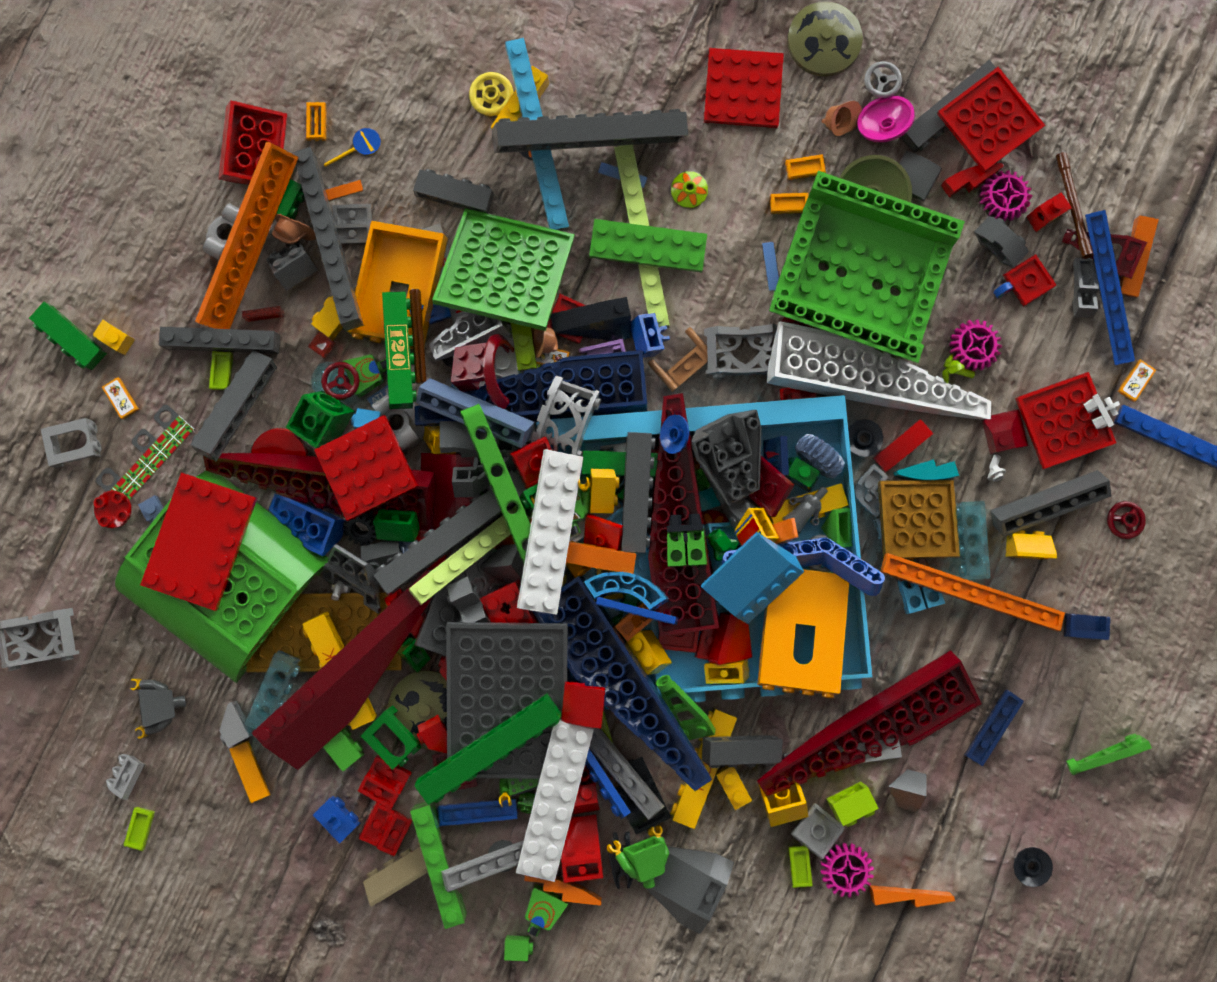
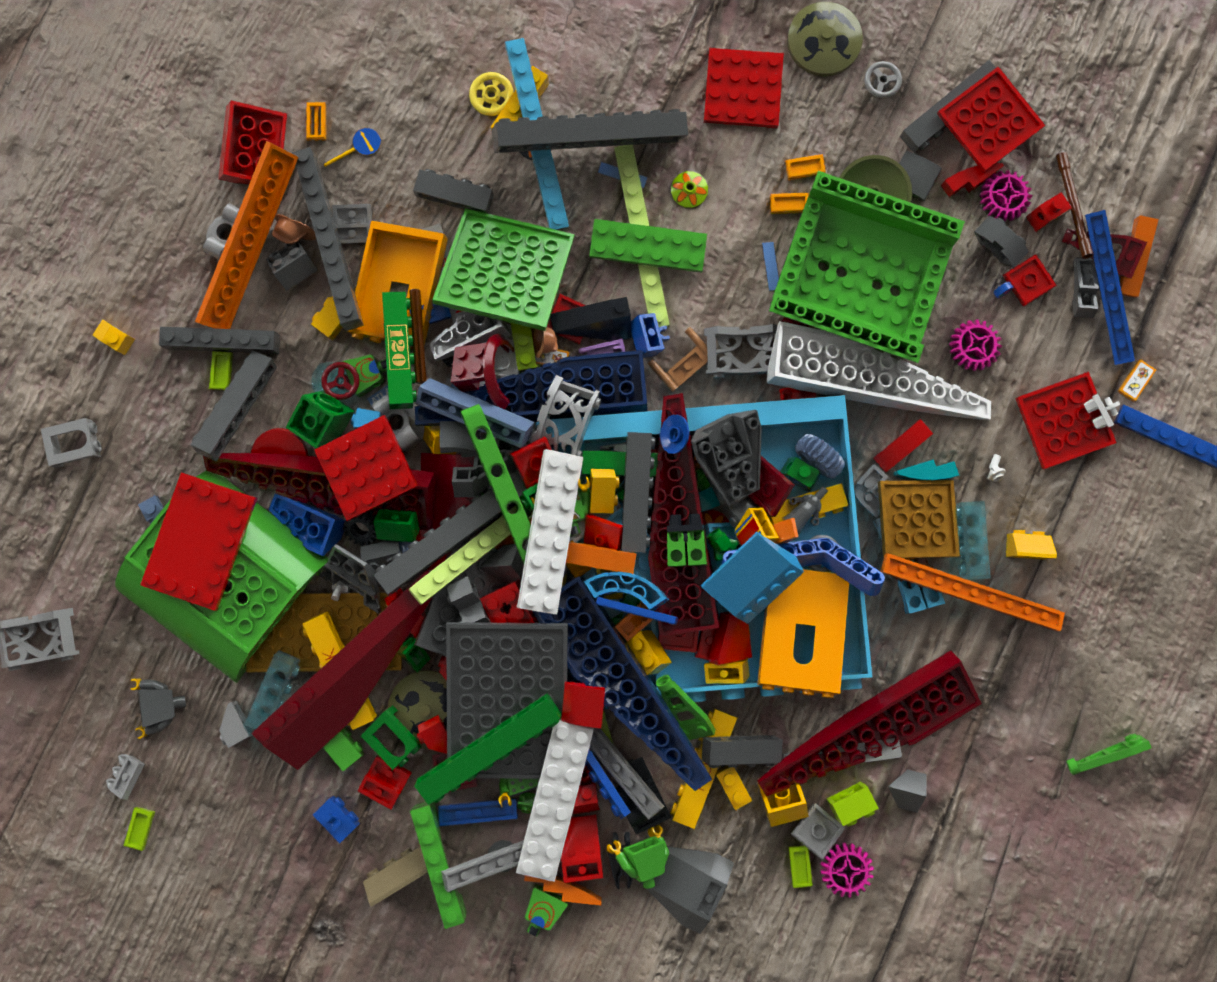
green brick [29,301,107,370] -> none
red dish [93,490,132,529] -> none
piece [96,405,194,500] -> none
tile [102,377,139,419] -> none
light orange tile [229,741,271,803] -> none
clear red tile [242,306,285,322] -> none
green brick [275,179,305,219] -> none
clear red tile [308,332,336,359] -> none
orange sticker [326,180,363,200] -> none
red slope [358,802,412,856] -> none
bright green brick [504,935,533,961] -> none
dark blue tile [763,436,789,476] -> none
bright green slope [821,507,852,548] -> none
nougat piece [822,100,862,136] -> none
black dish [848,419,884,457] -> none
dark pink dish [857,96,915,142] -> none
orange slope [869,885,955,907] -> none
lime plant [942,354,975,383] -> none
dark blue plate [964,690,1024,767] -> none
dark red slope [982,409,1028,455] -> none
dark grey brick [990,470,1112,537] -> none
black dish [1013,847,1053,887] -> none
dark blue panel [1064,613,1110,640] -> none
dark red piece [1107,501,1146,539] -> none

